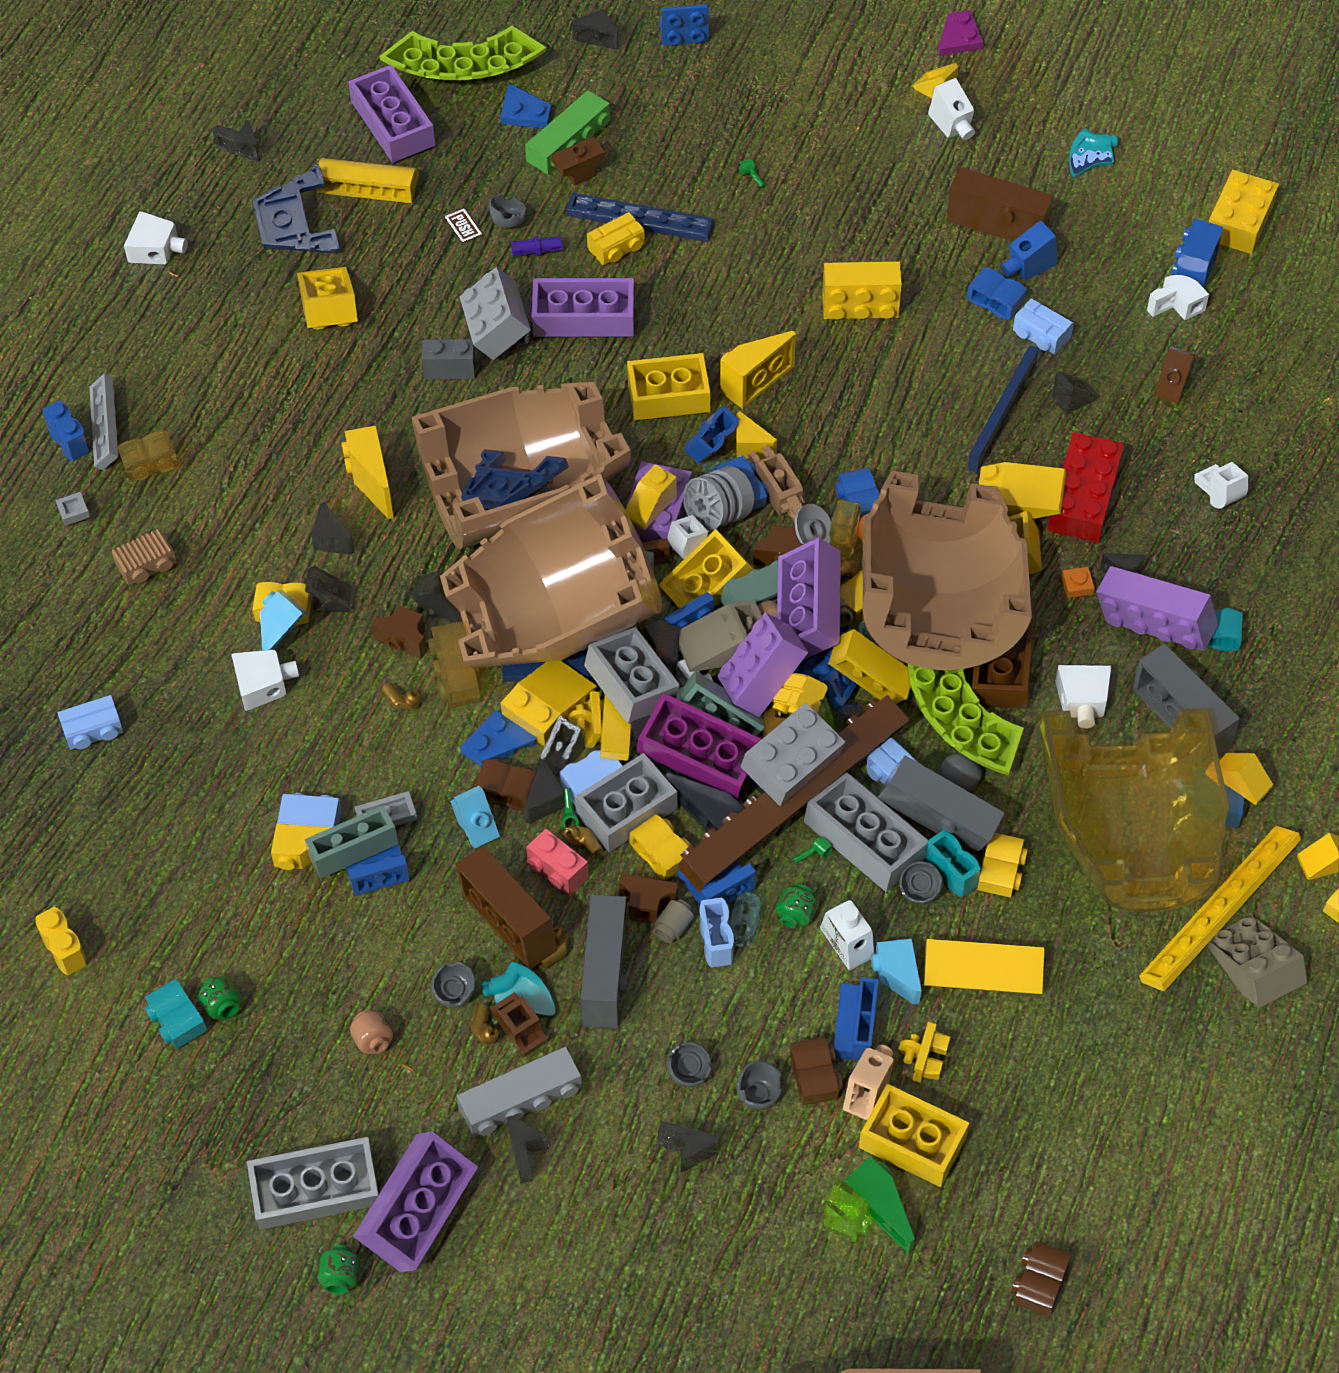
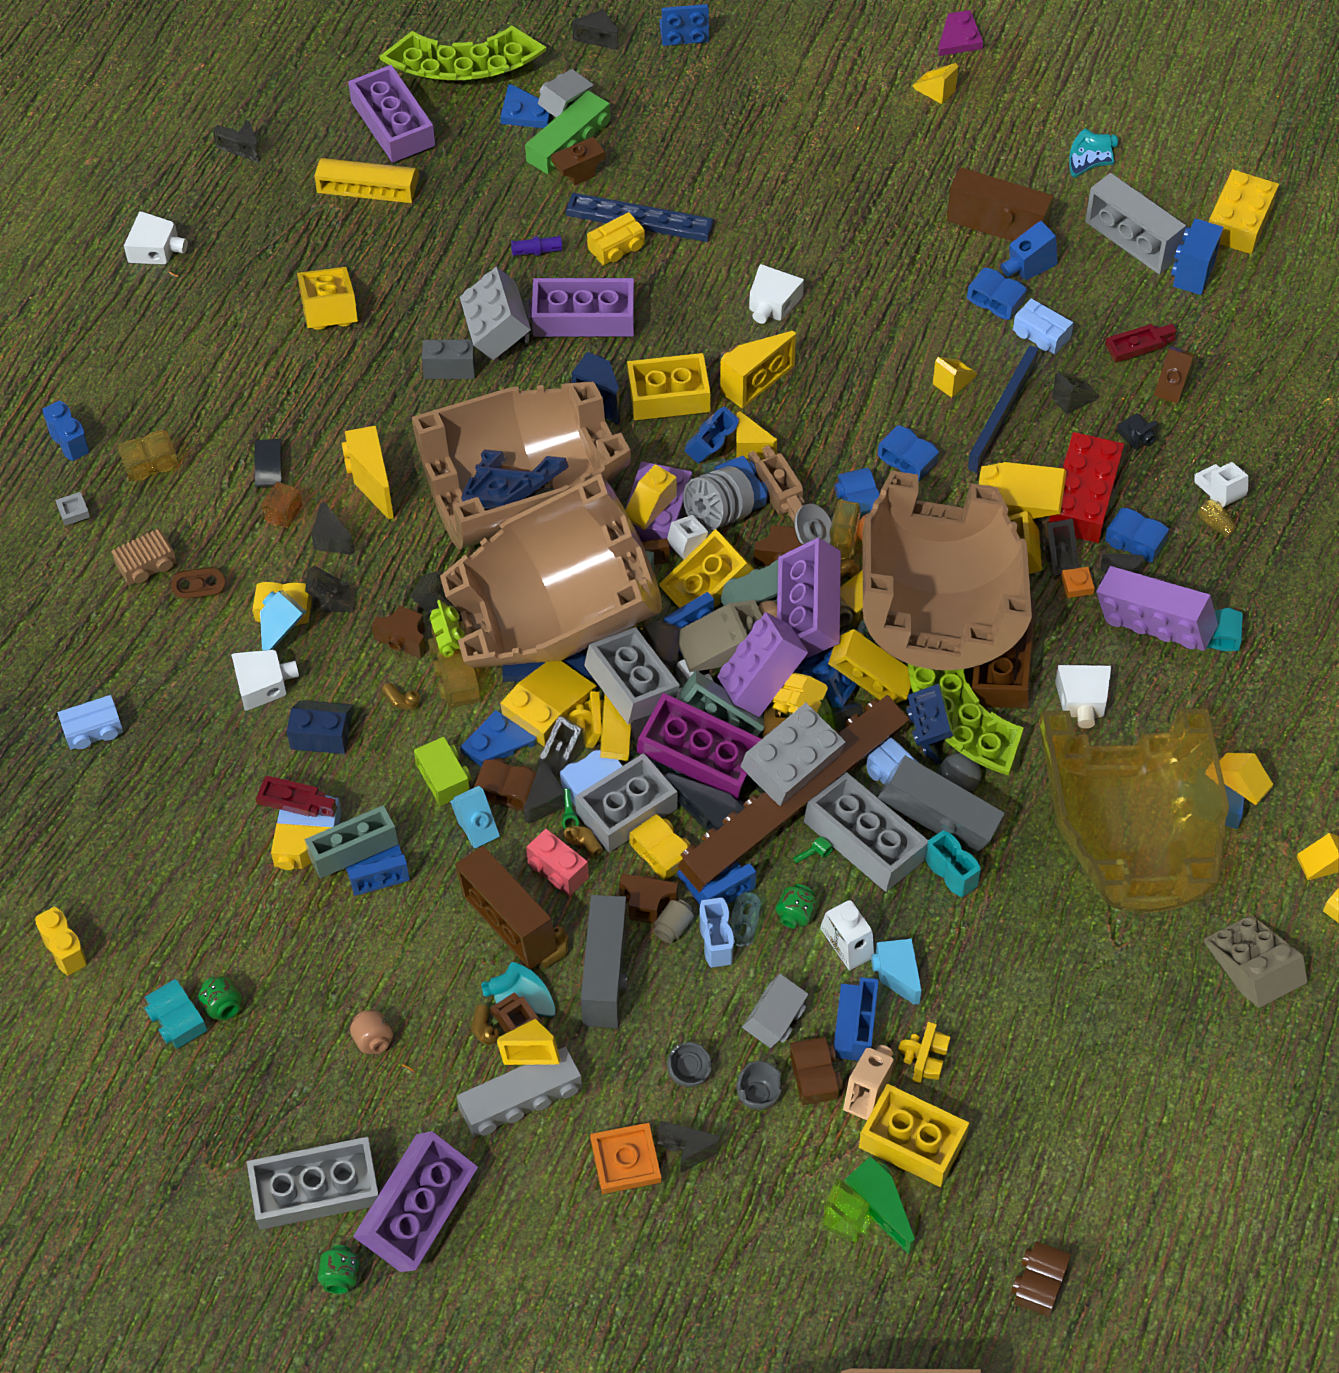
light grey plate [89,373,119,470] -> none
wing [253,164,341,253] -> none
light grey plate [355,791,417,826] -> none
dark grey hair [431,961,476,1008] -> none
sticker [443,207,483,243] -> none
dark grey hair [489,194,527,228] -> none
clear smoke slope [507,1116,550,1184] -> none
green hand [739,159,765,188] -> none
yellow brick [822,261,902,319] -> none
dark grey hair [899,861,943,905] -> none
yellow brick [924,939,1044,994] -> none
white torso [928,78,975,140] -> none
yellow brick [977,833,1028,898] -> none
dark grey brick [1133,643,1240,765] -> none
yellow tile [1139,825,1301,991] -> none
white brick [1147,275,1209,320] -> none
none -> reddish brown plate [171,567,225,599]
none -> black slope [254,439,282,489]
none -> dark red hinge [255,775,337,817]
none -> clear orange brick [261,482,303,529]
none -> dark blue slope [286,700,354,754]
none -> lime brick [414,737,472,806]
none -> lime hinge [430,600,465,657]
none -> yellow slope [497,1019,561,1065]
none -> light grey brick [538,69,594,117]
none -> dark blue slope [572,352,620,424]
none -> orange plate [590,1123,661,1194]
none -> light grey brick [742,974,808,1048]
none -> white torso [749,264,804,324]
none -> blue brick [877,425,939,482]
none -> dark blue bracket [907,684,954,765]
none -> yellow slope [933,357,978,398]
none -> clear smoke slope [1042,518,1079,575]
none -> light grey brick [1085,173,1186,275]
none -> dark red hinge [1105,324,1177,363]
none -> blue brick [1105,507,1169,562]
none -> black bracket [1116,413,1159,451]
none -> clear yellow cone [1197,499,1237,537]

